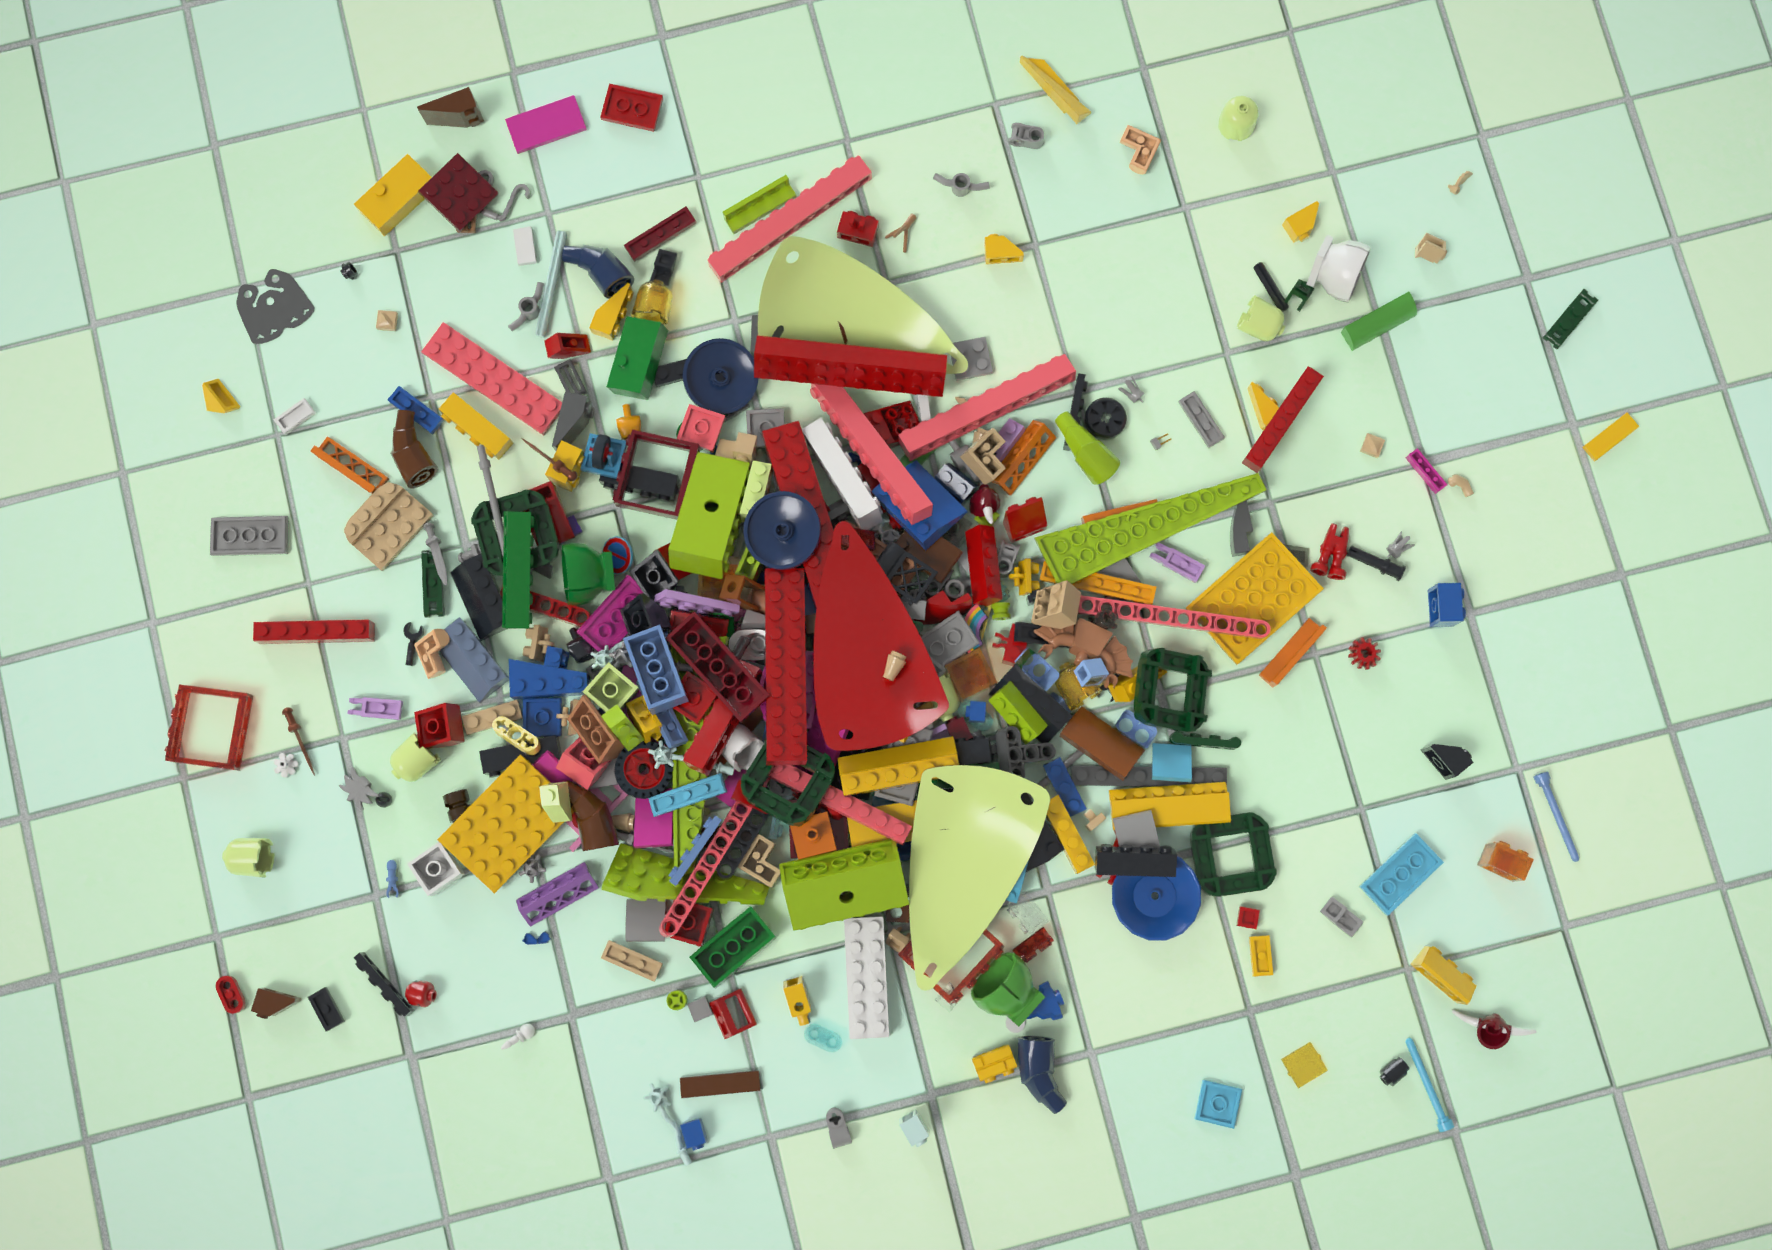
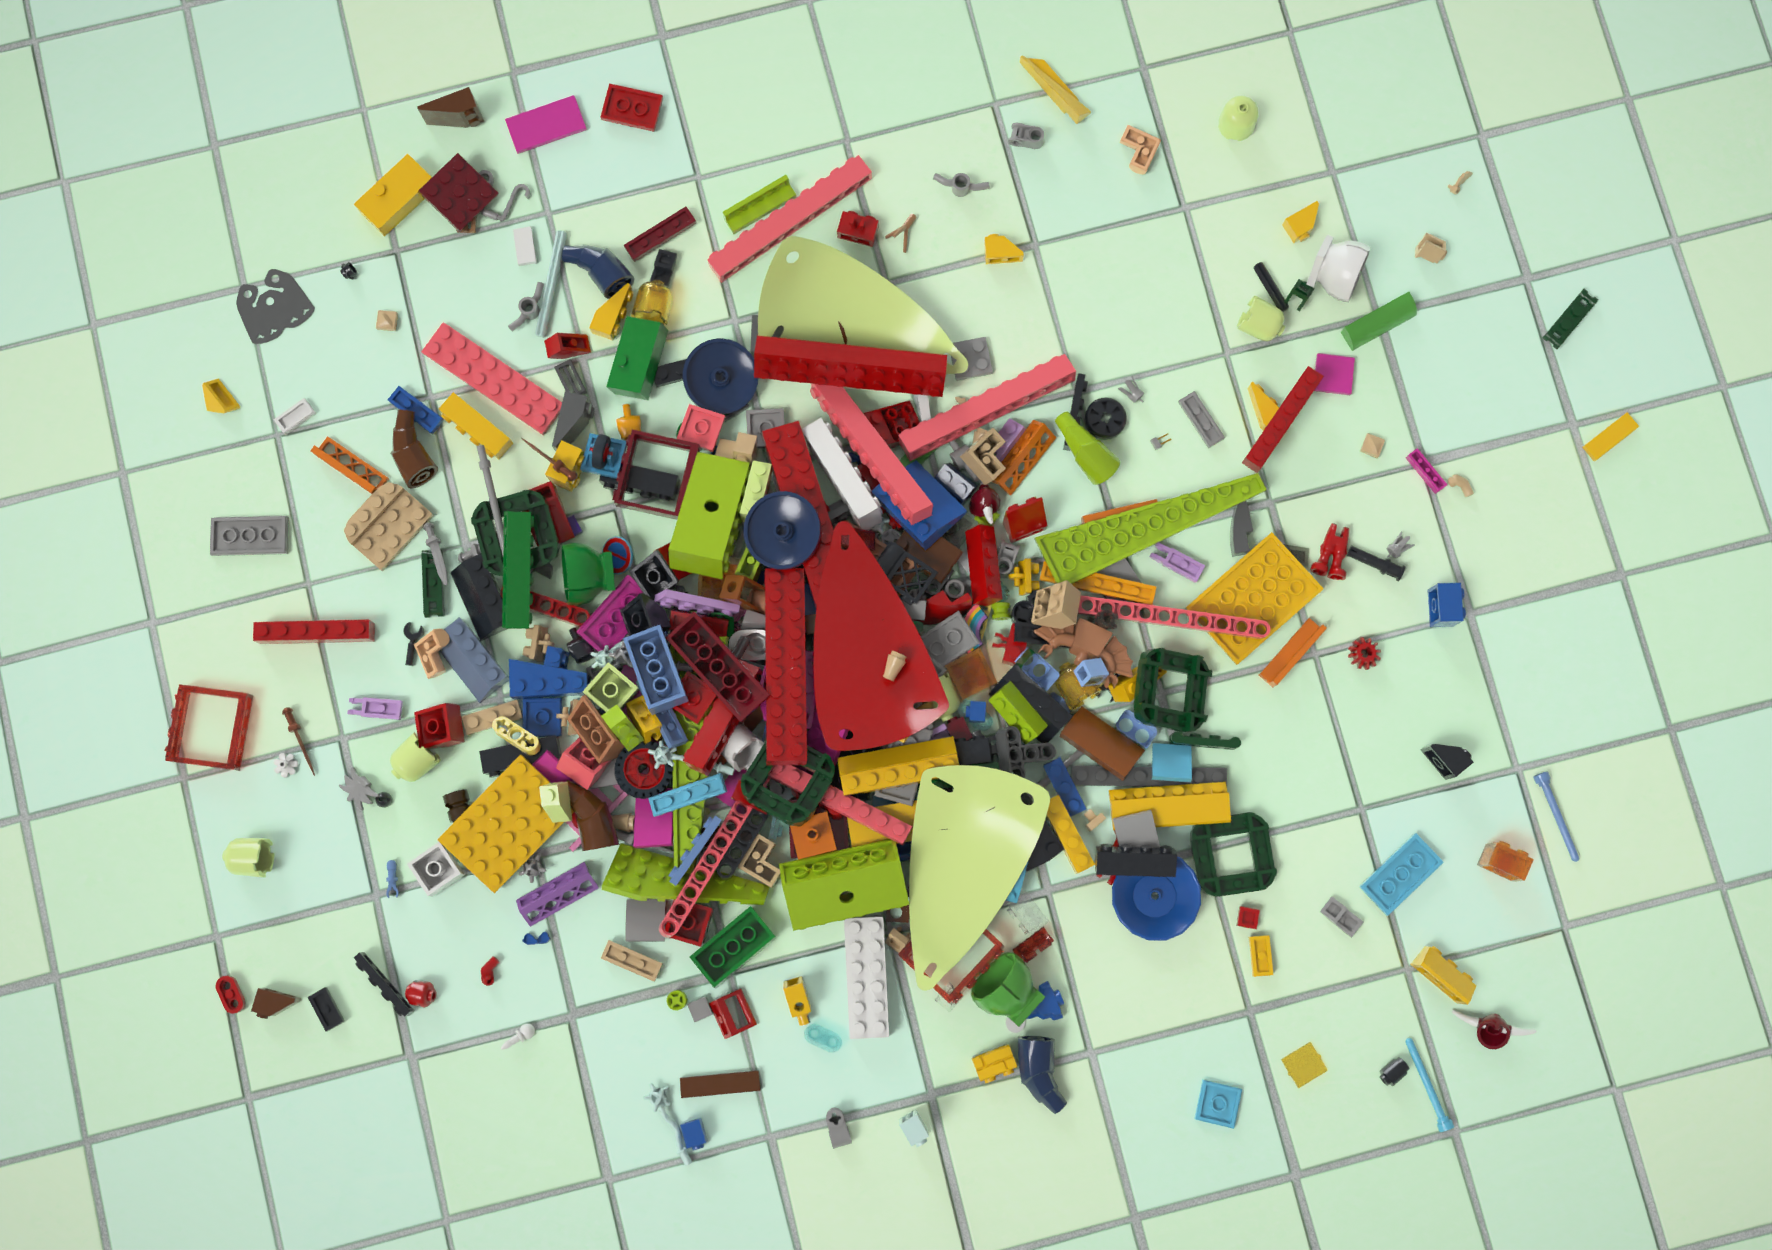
none -> red arm [480,956,500,986]
none -> black wheel [1011,600,1034,624]
none -> dark pink tile [1314,353,1355,396]

